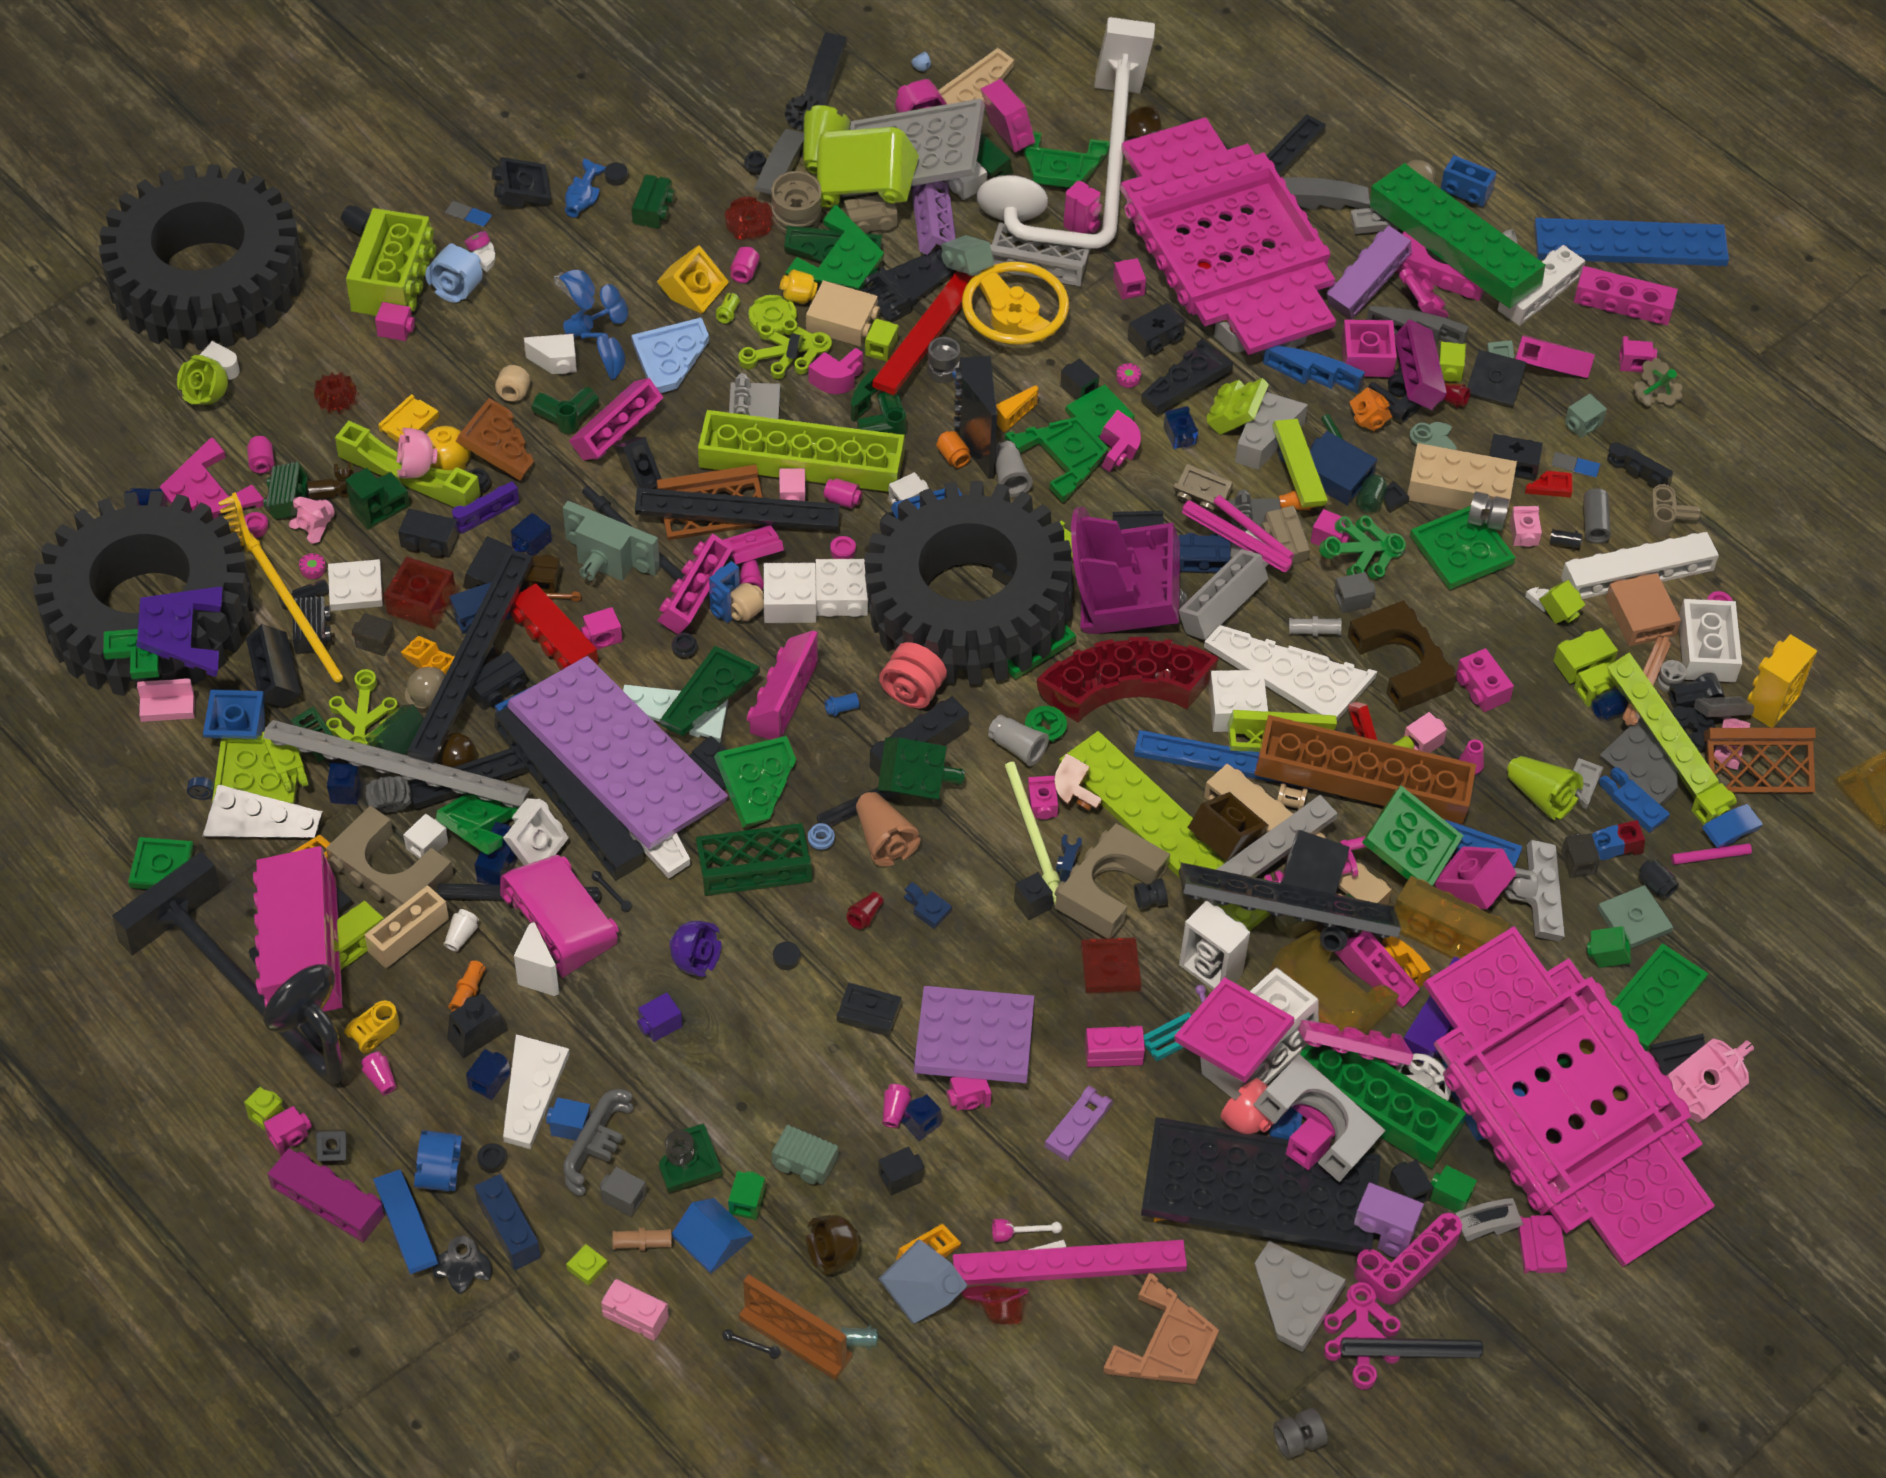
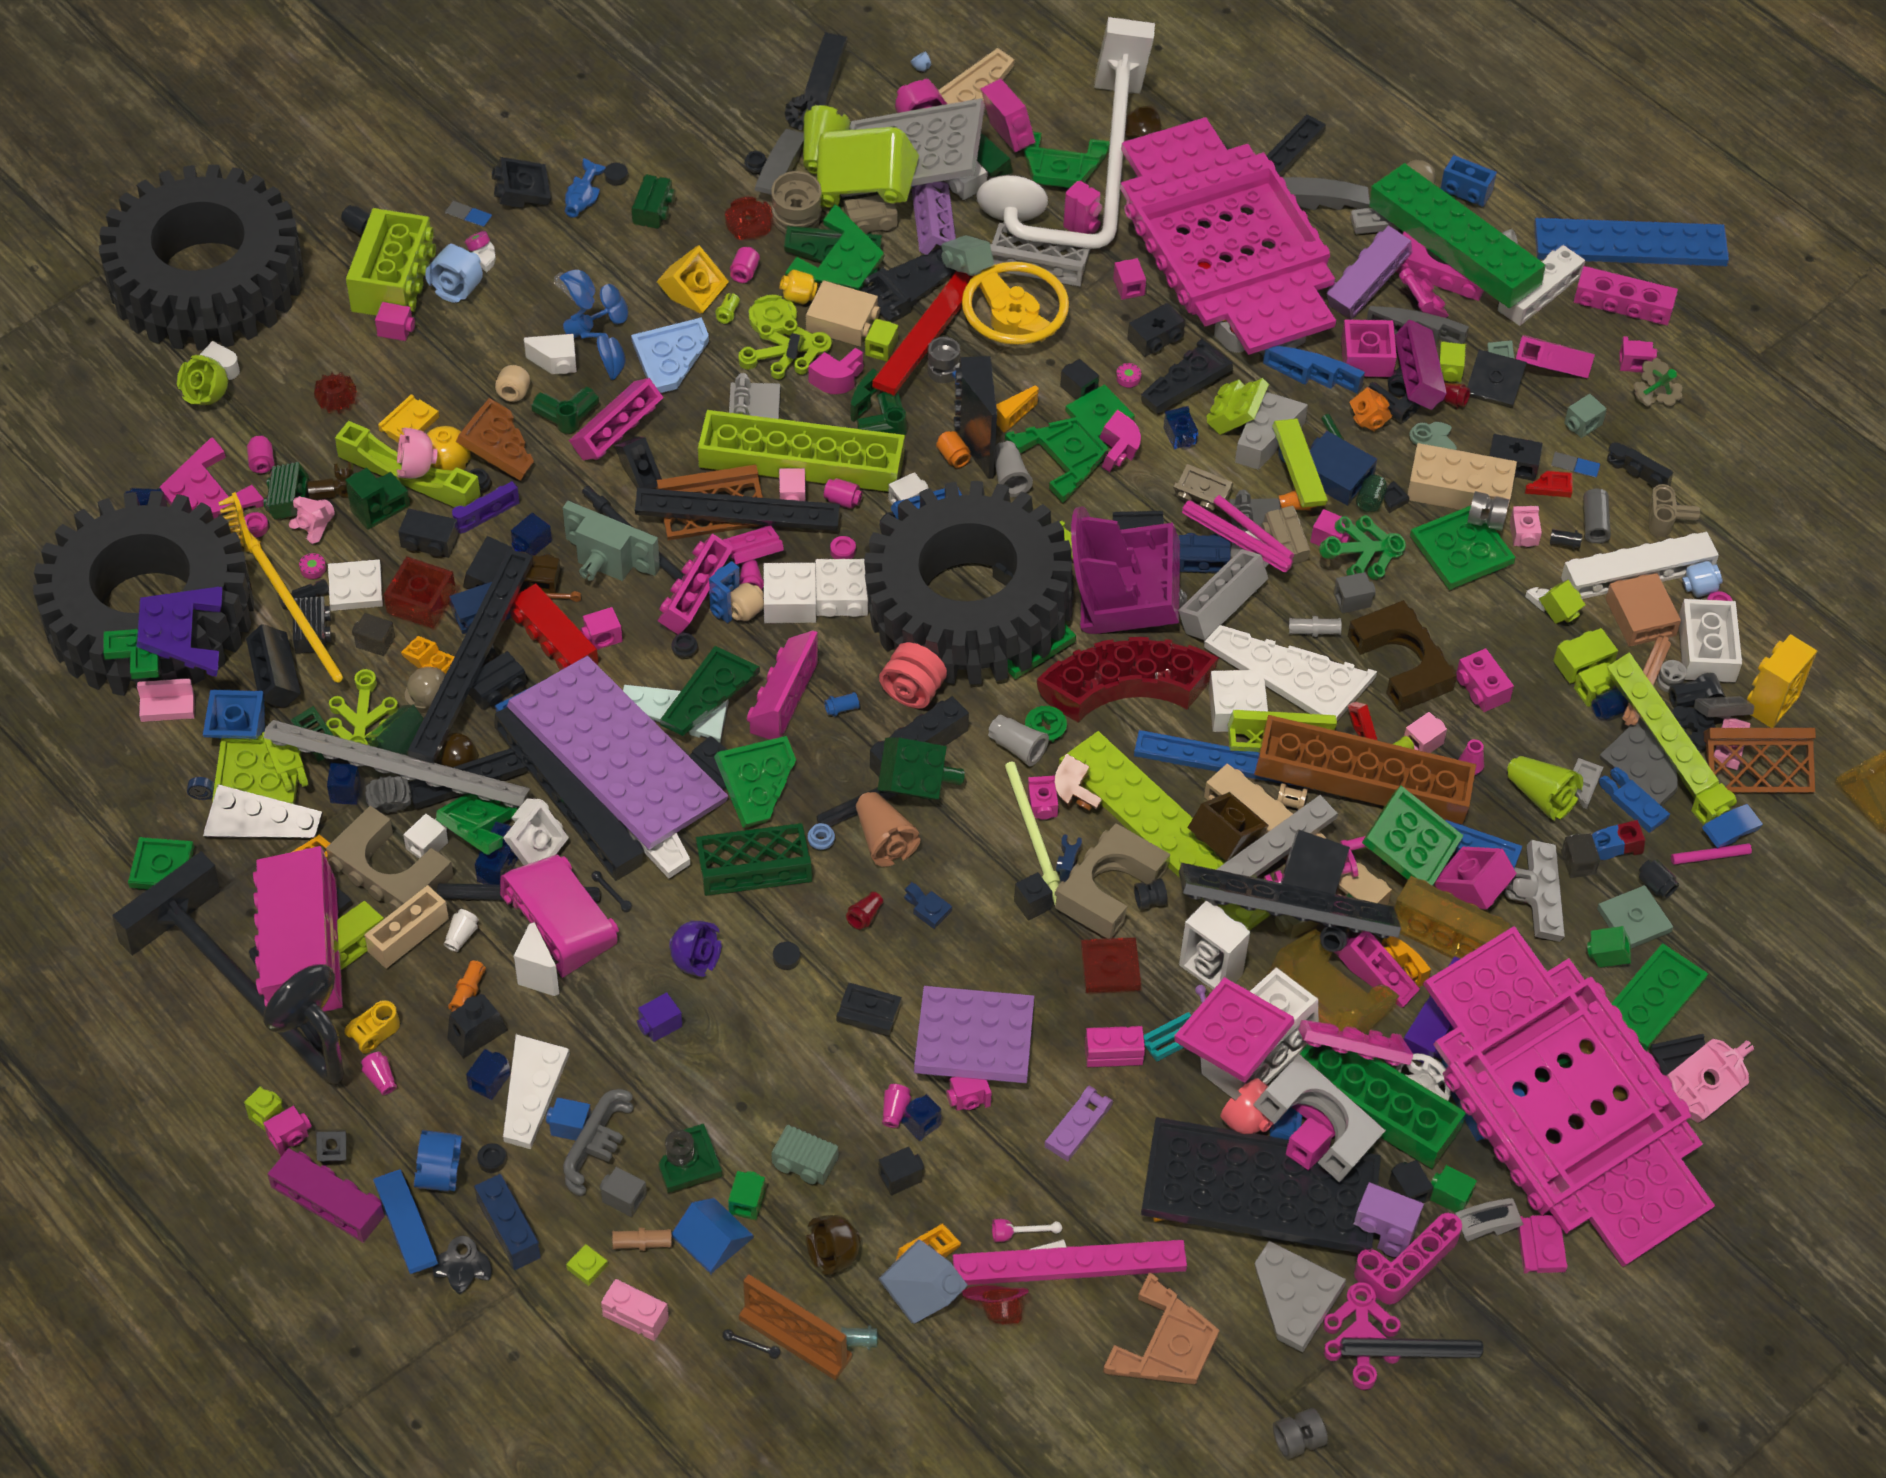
none -> light blue head [1682,561,1723,597]

